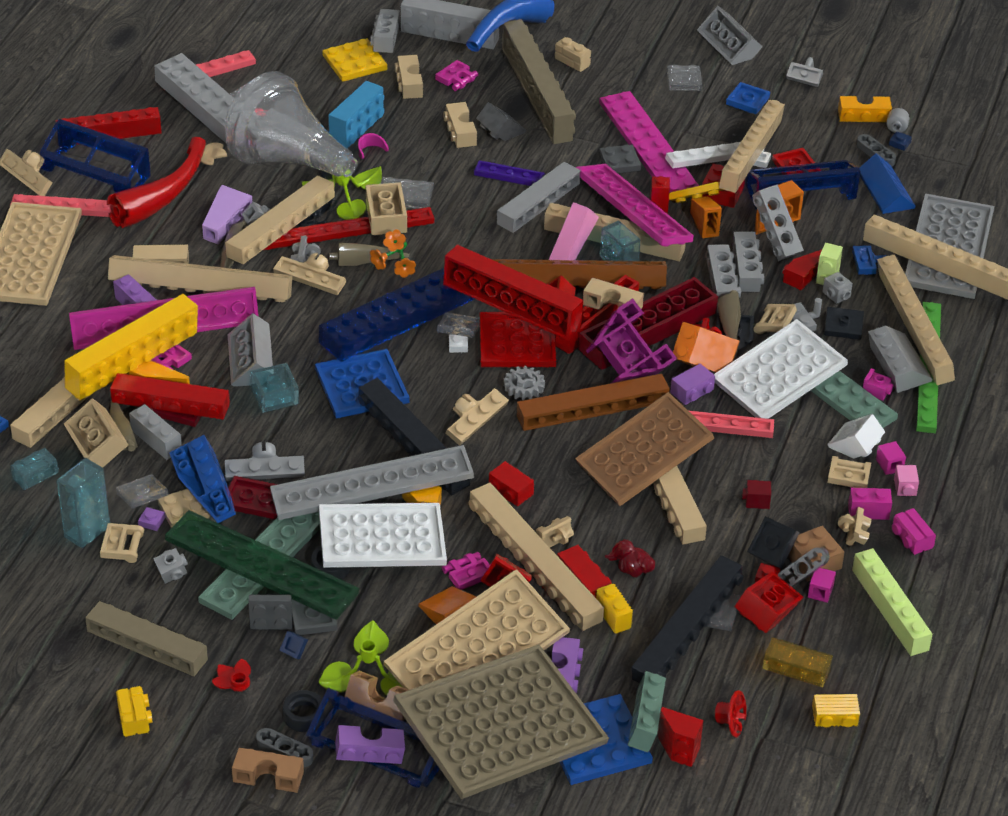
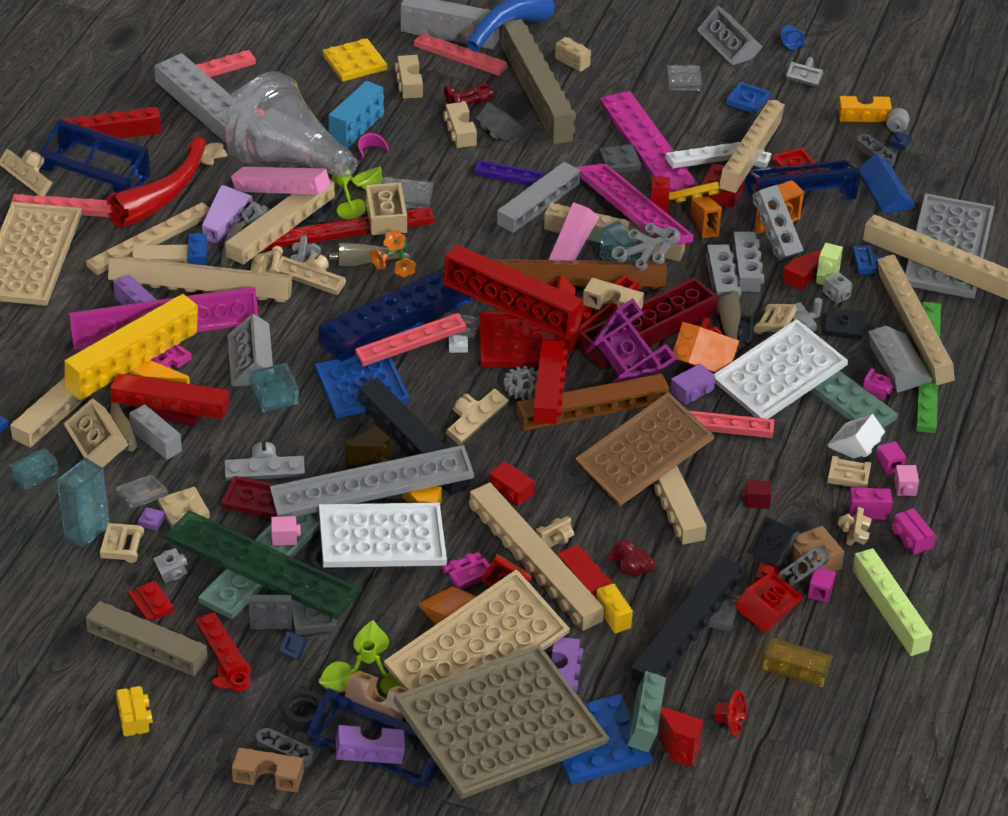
blue wedge [169,435,236,523] -> none
light grey brick [371,9,400,53] -> none
dark pink plate [436,60,478,91] -> none
yellow brick [812,694,860,727] -> none
none -> tan plate [86,202,210,275]
none -> red plate [128,580,174,621]
none -> blue brick [188,233,208,266]
none -> red plate [195,612,247,677]
none -> bright pink brick [231,167,331,195]
none -> tan plate [250,246,283,274]
none -> bright pink brick [271,516,301,546]
none -> dark brown slope [345,426,391,470]
none -> coral plate [355,313,466,366]
none -> coral plate [414,33,507,76]
none -> dark red piece [444,84,495,105]
none -> red brick [534,340,568,424]
none -> light grey plant [612,223,680,271]
none -> blue piece [781,25,805,50]

